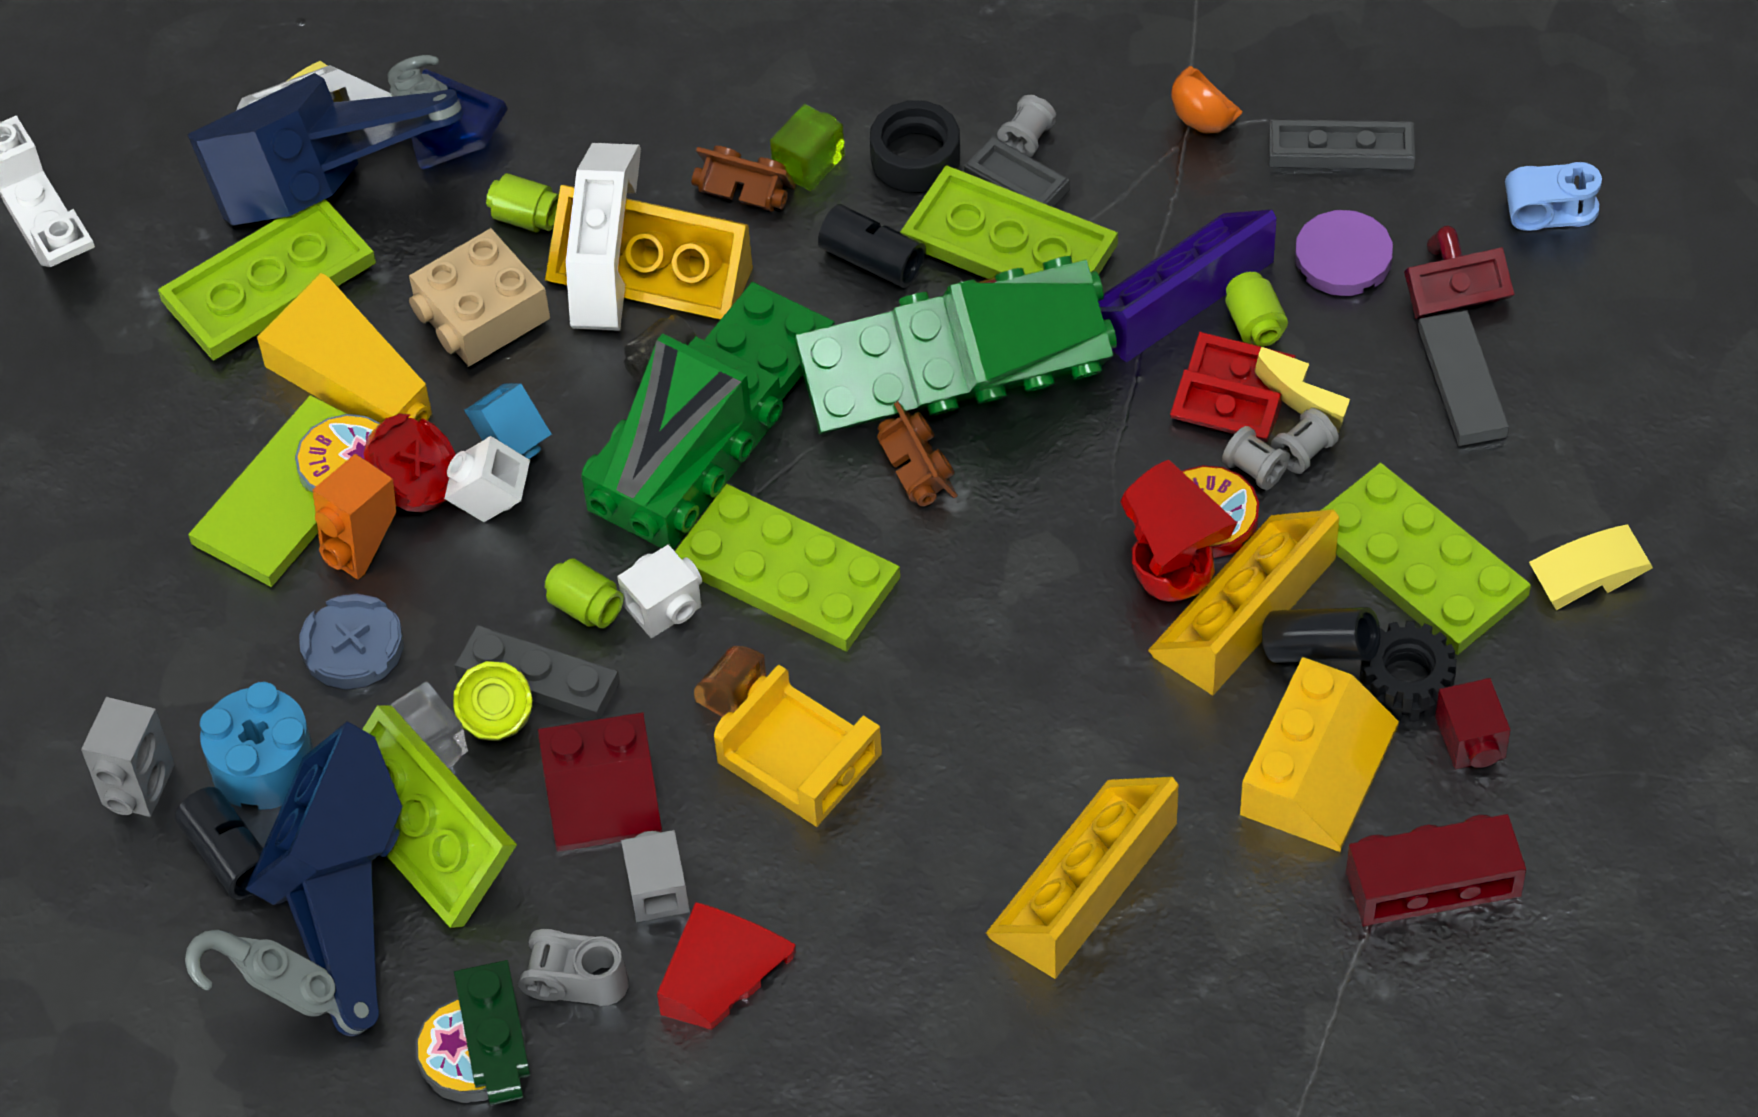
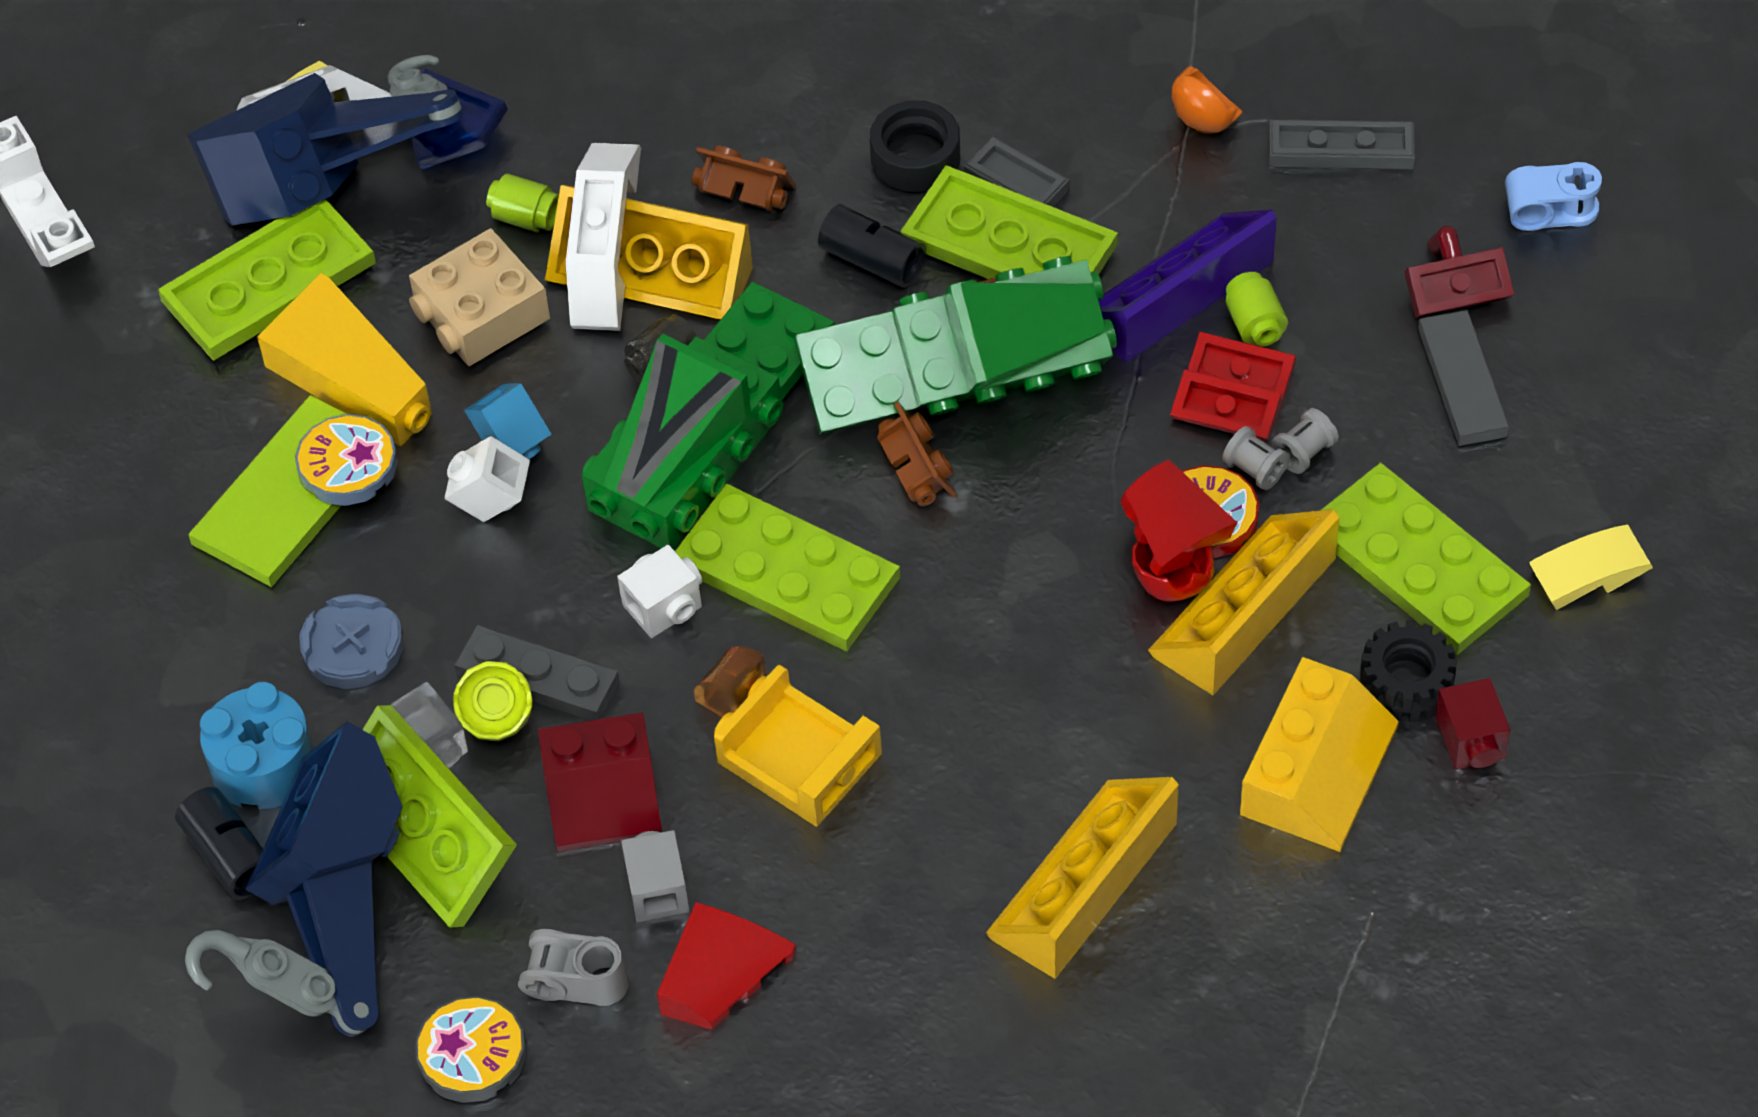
light grey brick [81,697,175,817] -> none
orange slope [312,454,396,580] -> none
red tile [363,413,456,512] -> none
dark green hinge [454,960,531,1105] -> none
lime brick [545,558,624,628] -> none
clear neon green brick [770,104,845,191] -> none
light grey bush [997,94,1056,157] -> none
light yellow slope [1255,347,1350,433] -> none
black pin [1262,607,1381,663] -> none
medium lavender tile [1295,210,1393,296] -> none
dark red brick [1346,814,1526,927] -> none

